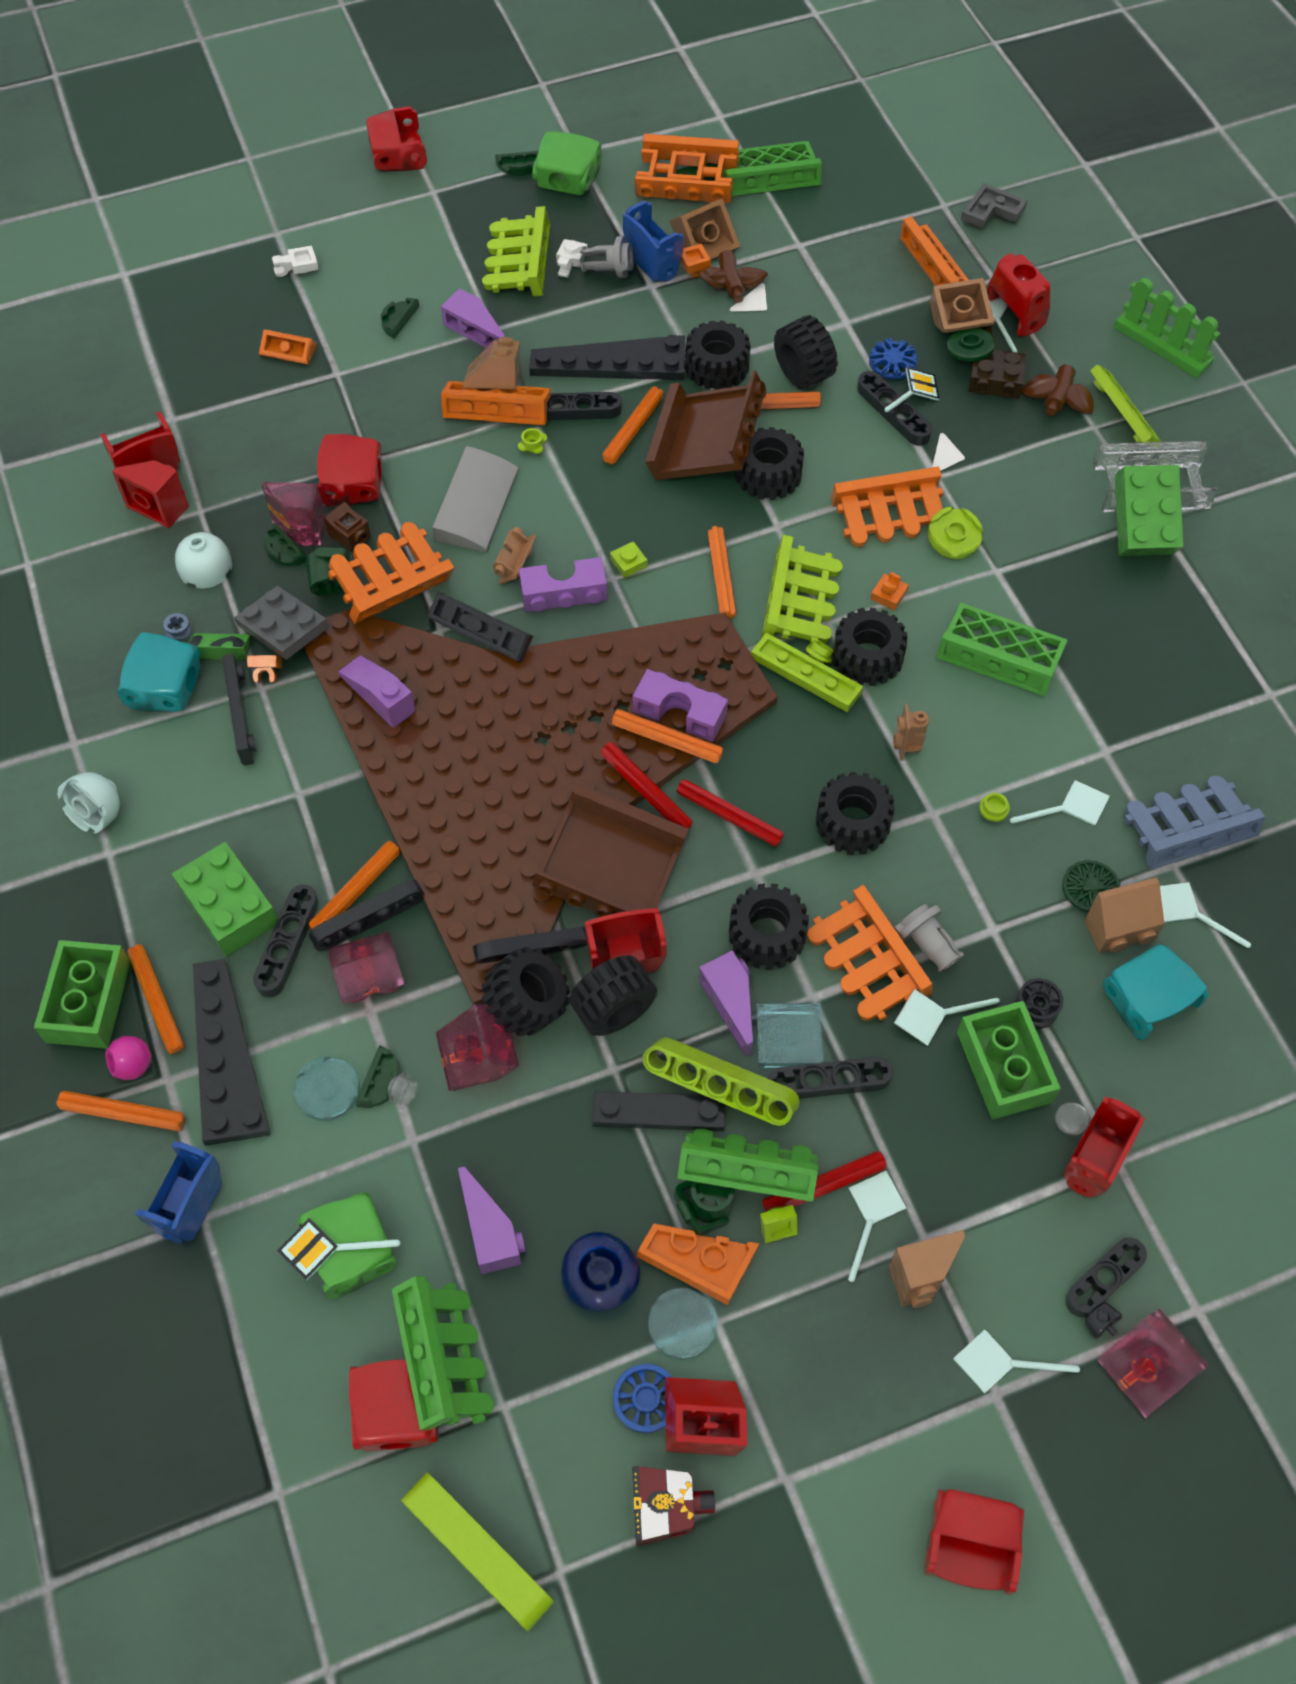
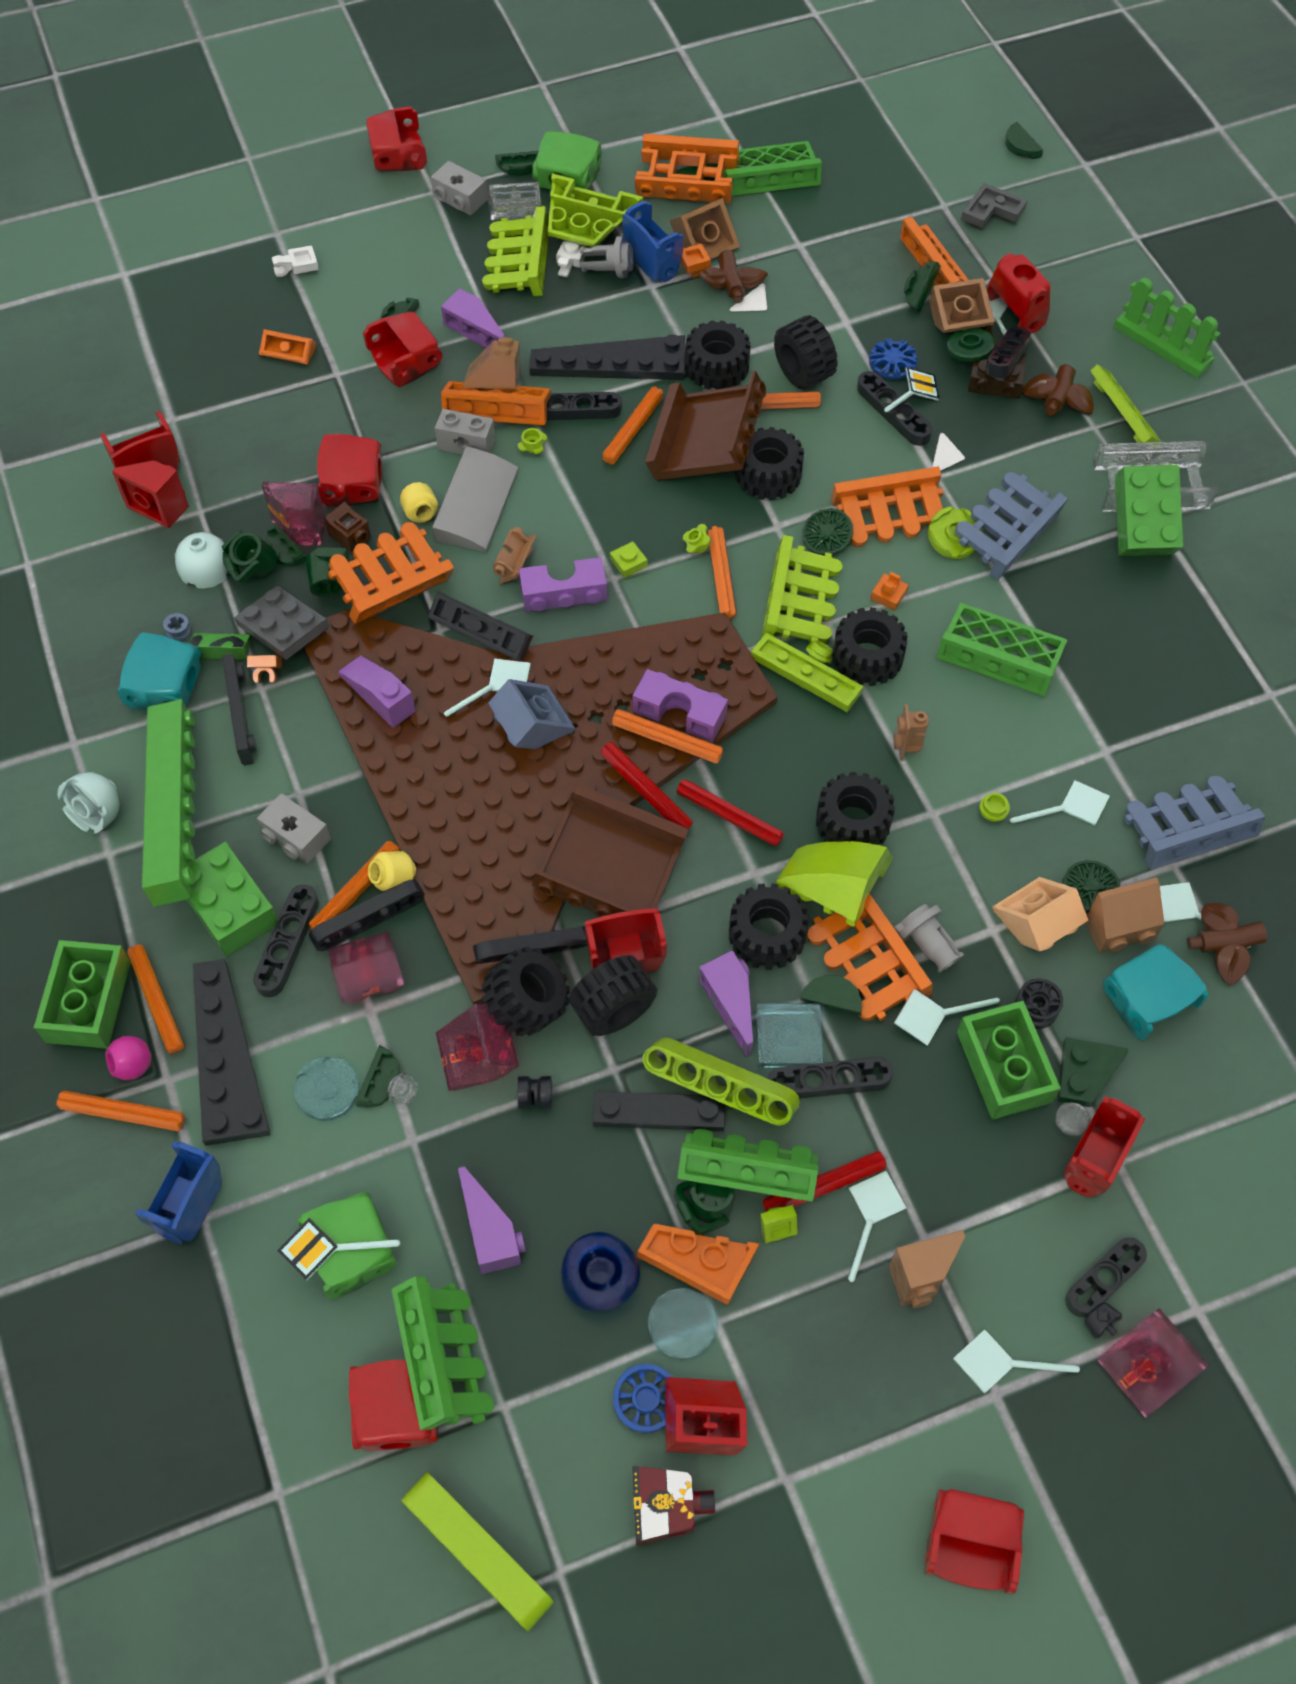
none -> bright green brick [142,699,196,907]
none -> dark green piece [221,531,277,583]
none -> light grey brick [257,793,331,864]
none -> red piece [363,312,442,388]
none -> light yellow head [368,851,416,891]
none -> light yellow head [400,482,438,523]
none -> light grey brick [431,161,489,215]
none -> light grey brick [435,409,496,455]
none -> light aqua piece [444,659,531,717]
none -> clear brick [488,182,541,220]
none -> sand blue slope [488,679,575,749]
none -> black wheel [517,1076,552,1109]
none -> lime wedge [548,173,643,247]
none -> lime plate [683,524,711,554]
none -> lime wedge [776,841,893,927]
none -> dark green tile [799,975,863,1016]
none -> dark green wheel [802,508,854,556]
none -> dark green tile [904,262,941,312]
none -> sand blue fence [955,472,1068,581]
none -> black beam [985,327,1031,378]
none -> light nougat slope [992,877,1088,952]
none -> dark green tile [1006,122,1043,159]
none -> dark green wing [1058,1037,1128,1107]
none -> reddish brown plant [1187,903,1267,986]

